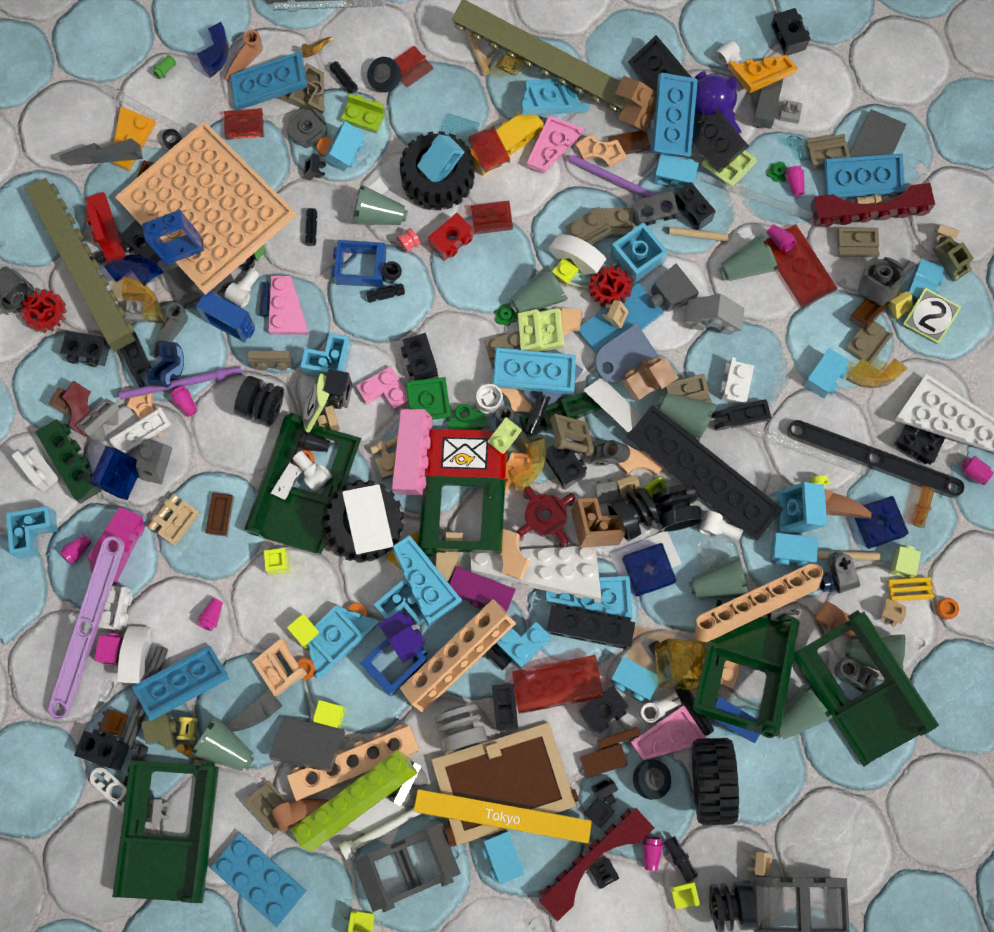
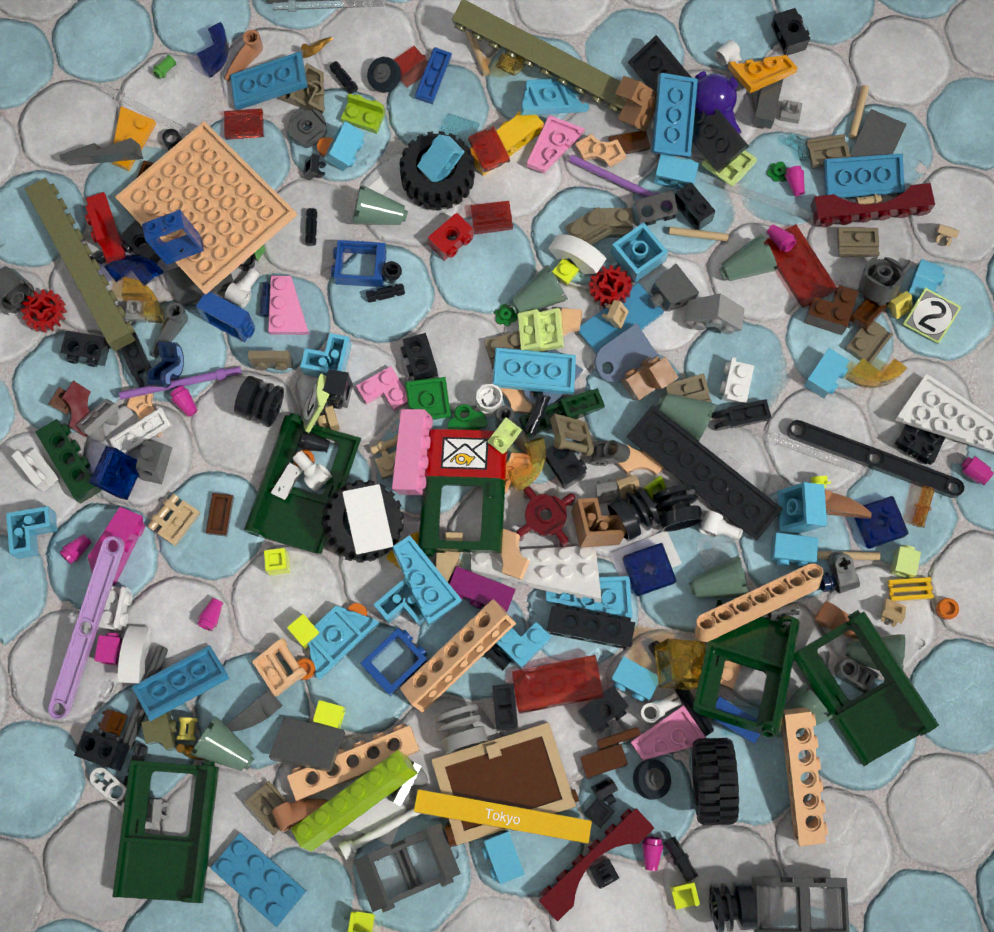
dark purple brick [379,611,425,663] -> none
coral wheel [397,228,420,253] -> none
white sticker [584,378,643,432] -> none
tan tile [747,852,773,877] -> none
olive brick [932,237,974,282] -> none
none -> blue tile [415,47,452,105]
none -> light nougat brick [781,707,828,846]
none -> reddish brown brick [804,285,859,335]
none -> tan bar [849,85,869,139]

